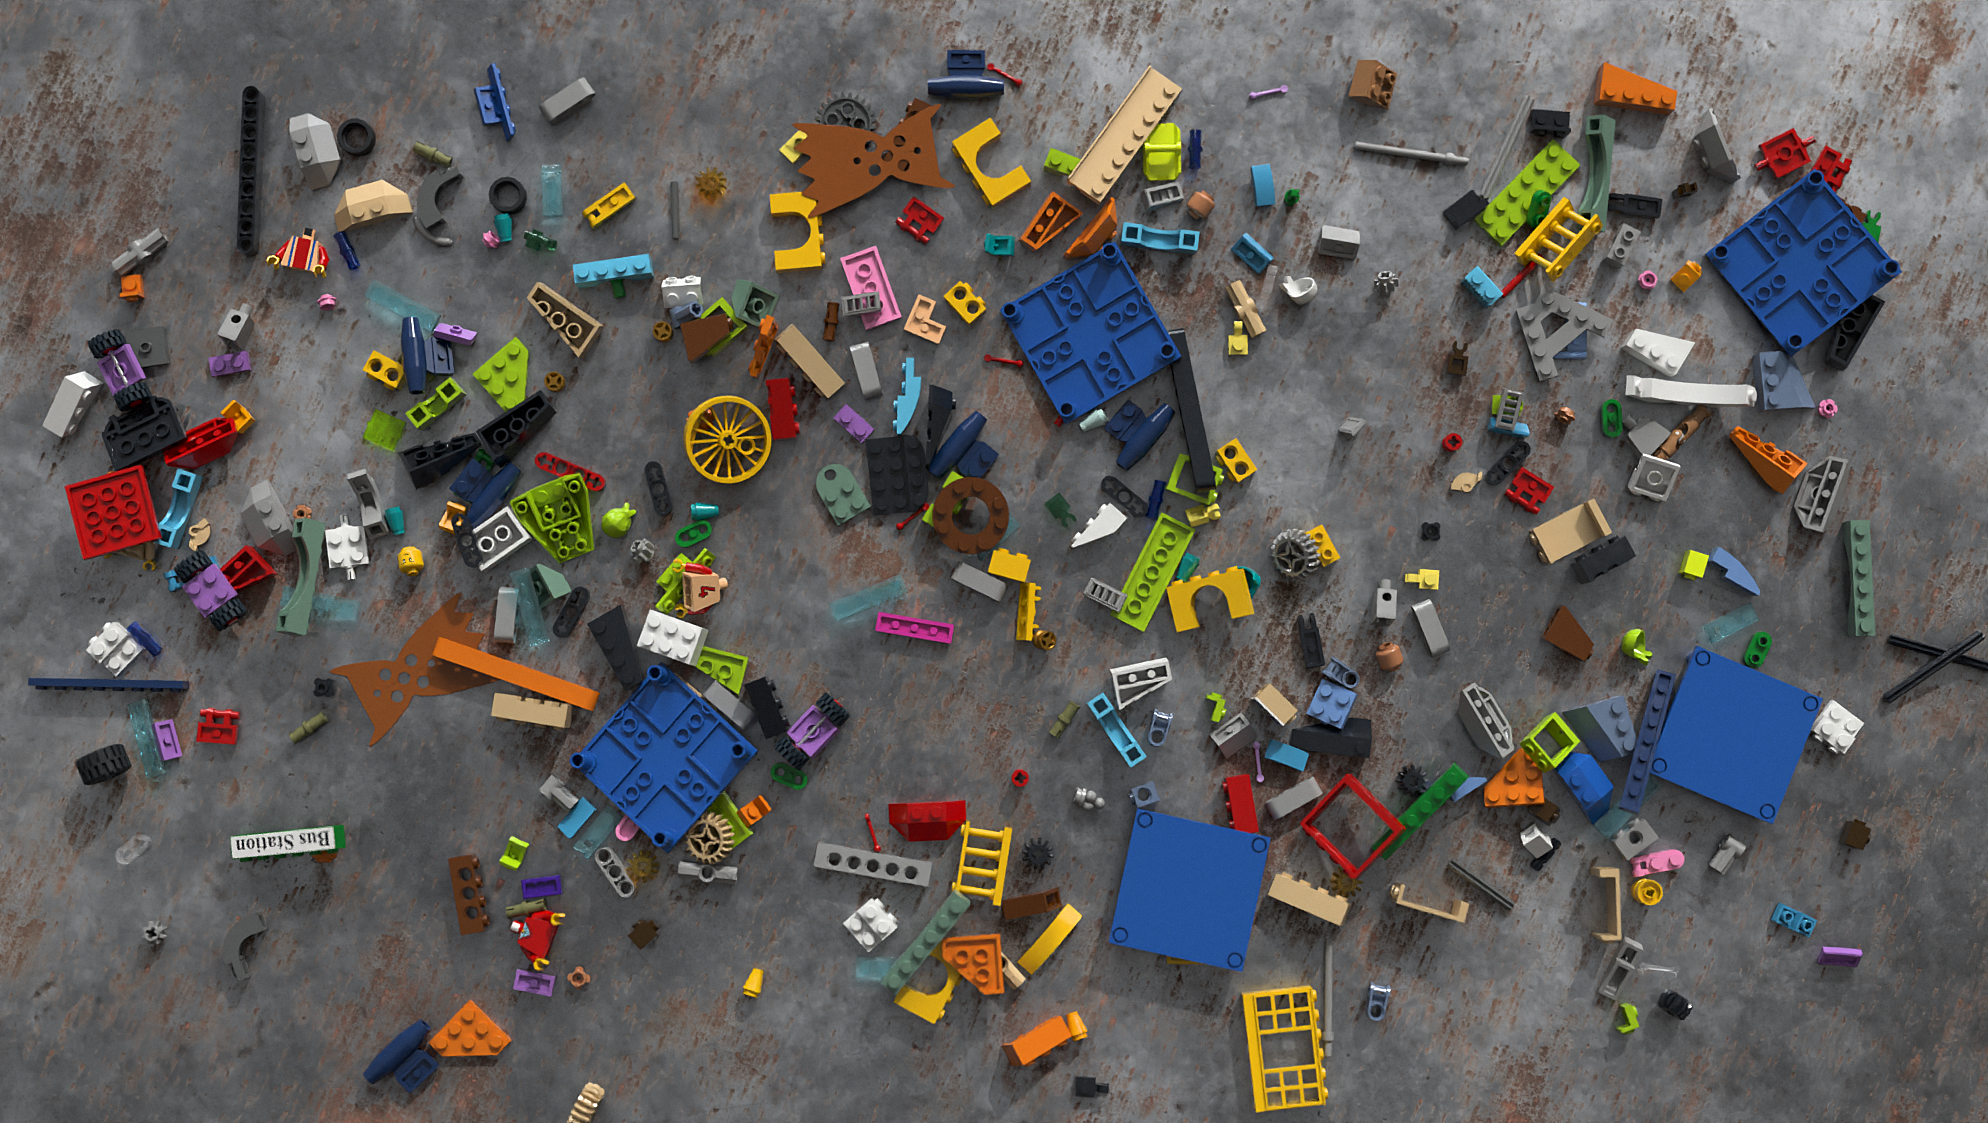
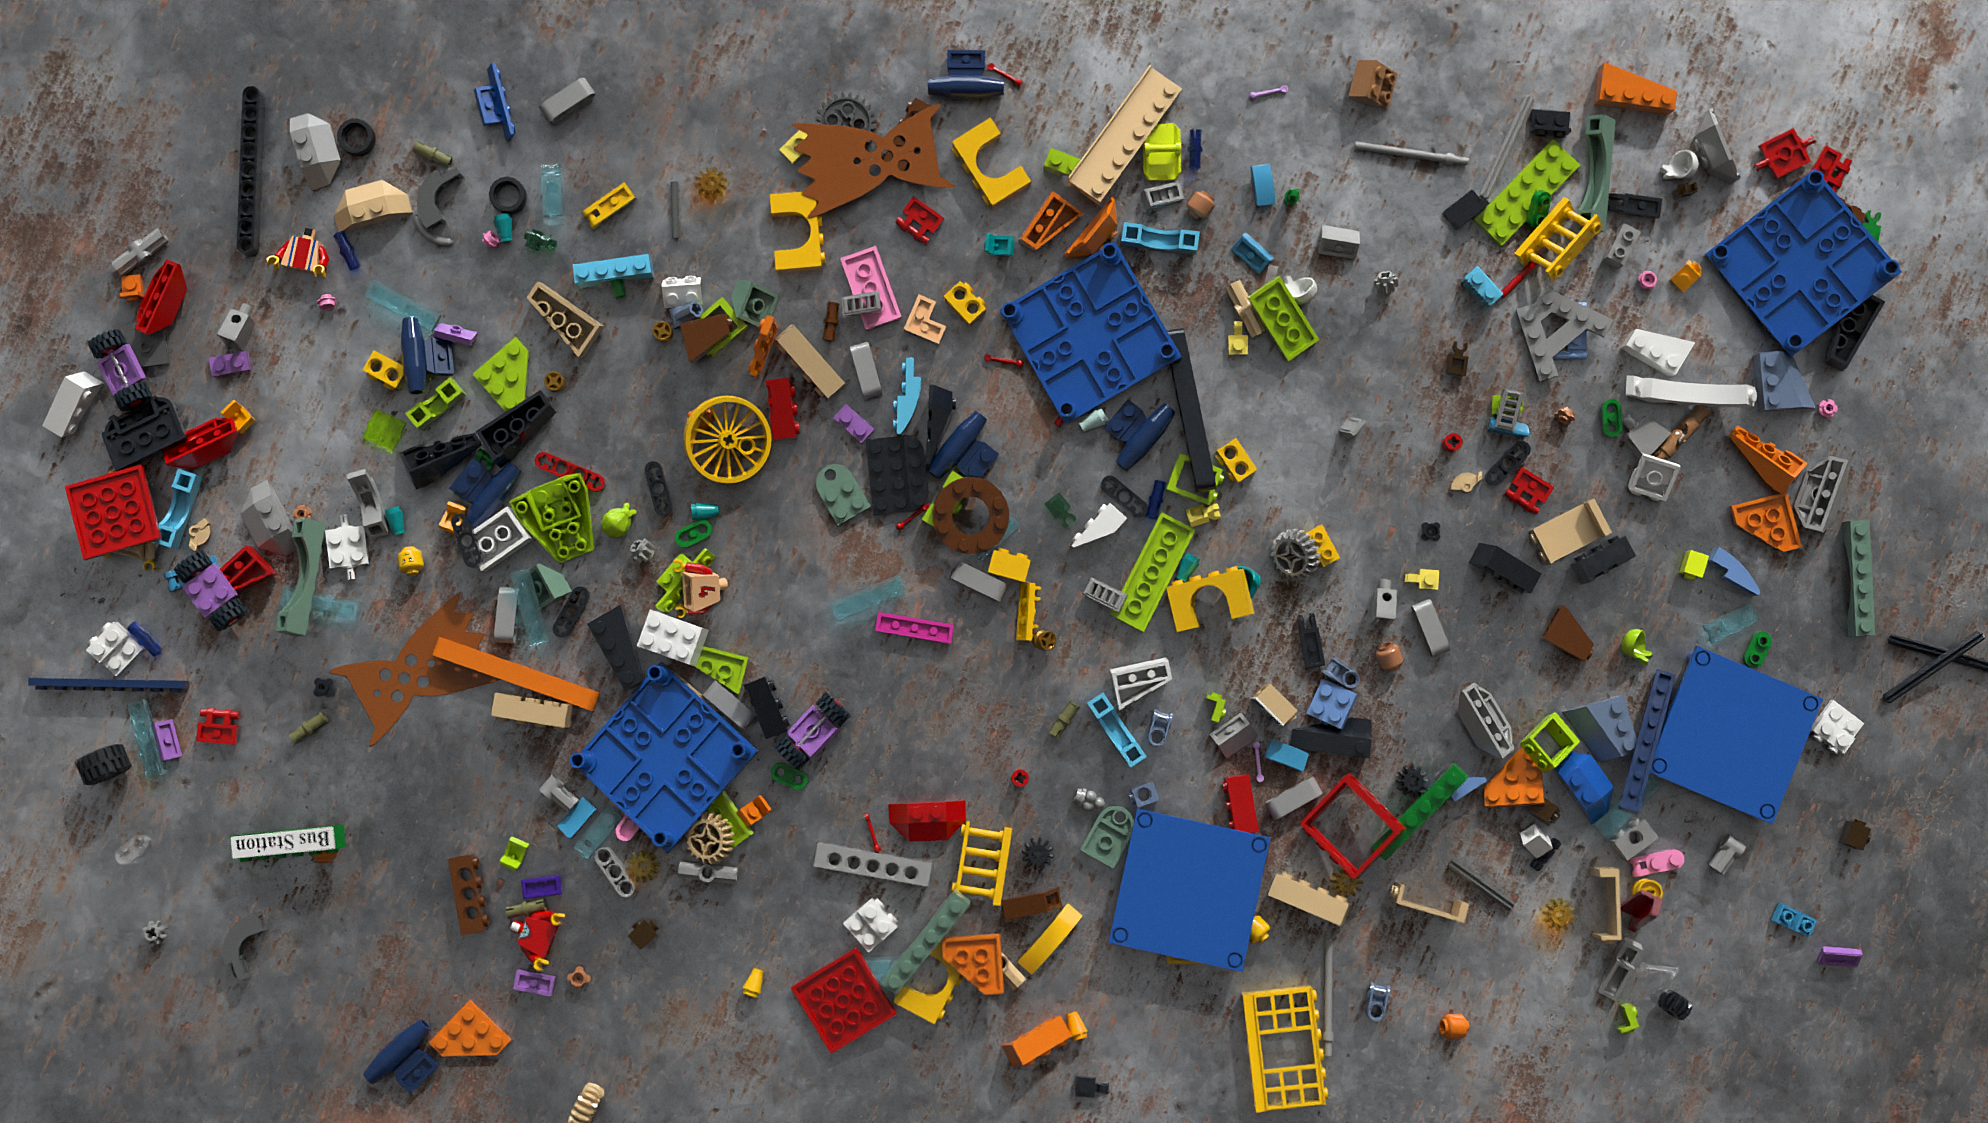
none -> red wedge [135,259,187,335]
none -> red plate [790,947,897,1054]
none -> sand green plate [1080,806,1134,869]
none -> lime plate [1247,276,1319,361]
none -> yellow head [1249,915,1270,944]
none -> orange head [1439,1014,1470,1040]
none -> black wedge [1469,543,1542,594]
none -> clear yellow gear [1542,898,1576,931]
none -> dark red panel [1621,890,1663,932]
none -> white piece [1659,150,1699,179]
none -> orange plate [1730,492,1802,552]

